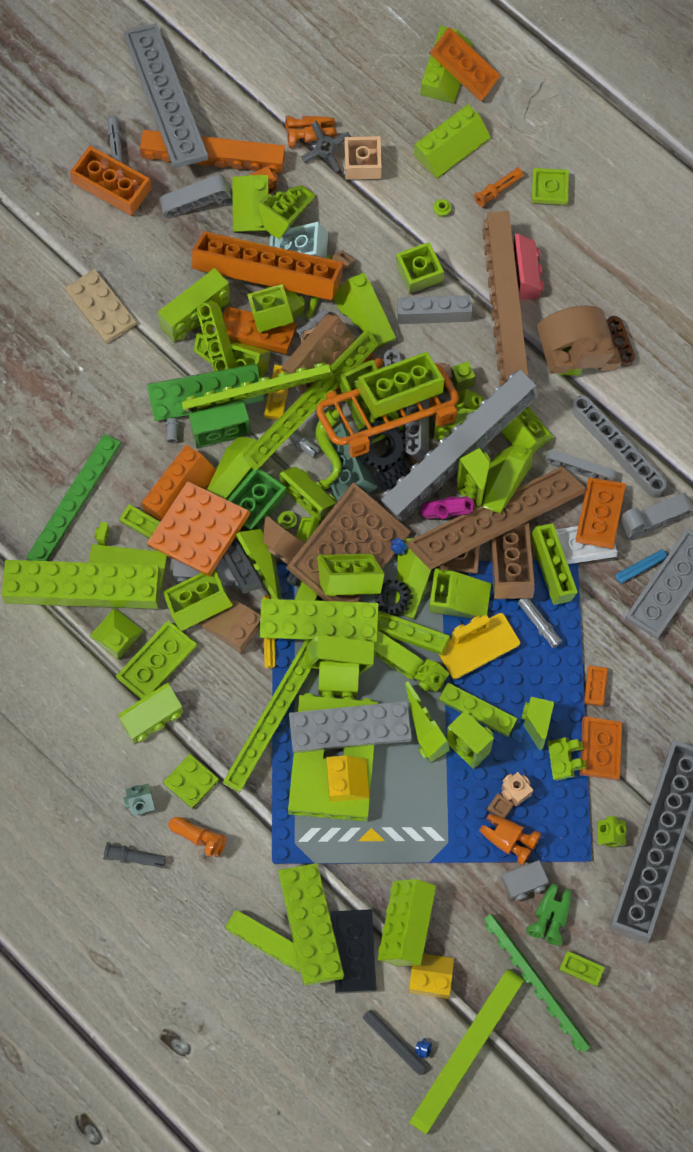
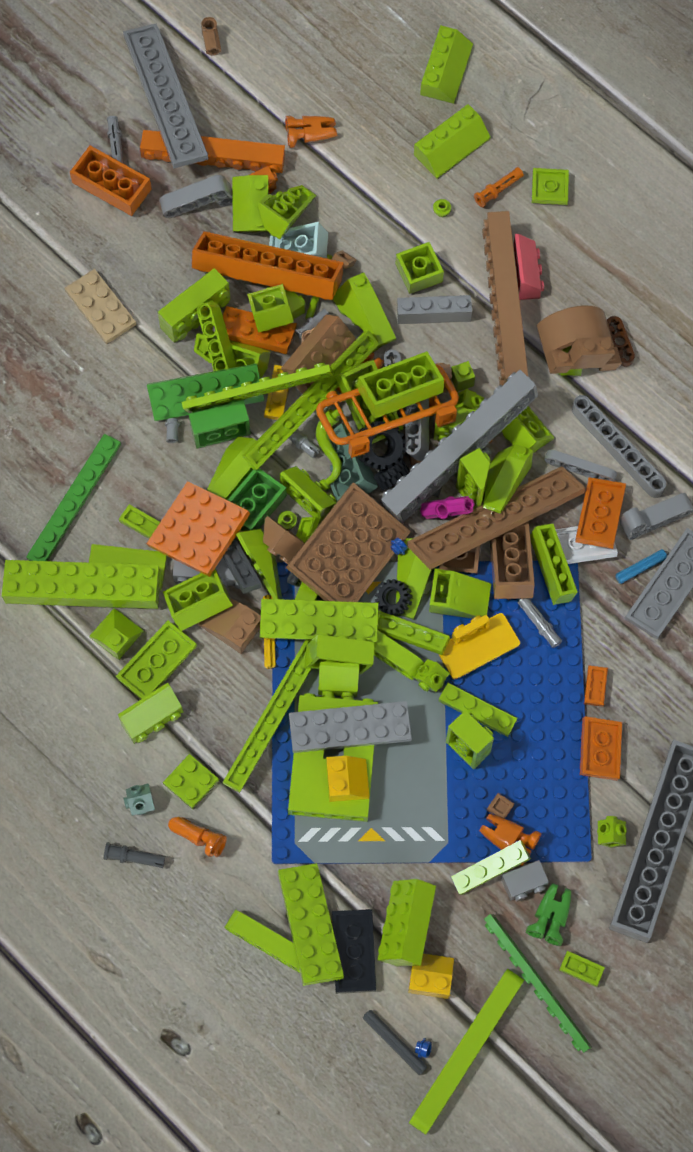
lime plate [94,521,110,545] -> none
orange slope [142,444,216,522] -> none
dark grey bar [301,121,351,173] -> none
lime slope [317,554,385,596] -> none
light nougat brick [344,136,382,180] -> none
lime wedge [405,681,450,763] -> none
orange plate [429,27,501,101] -> none
light nougat brick [501,772,533,807] -> none
lime slope [521,697,554,750] -> none
lime plate [548,737,586,781] -> none
none -> medium nougat piece [201,17,221,56]
none -> plate [451,840,531,895]

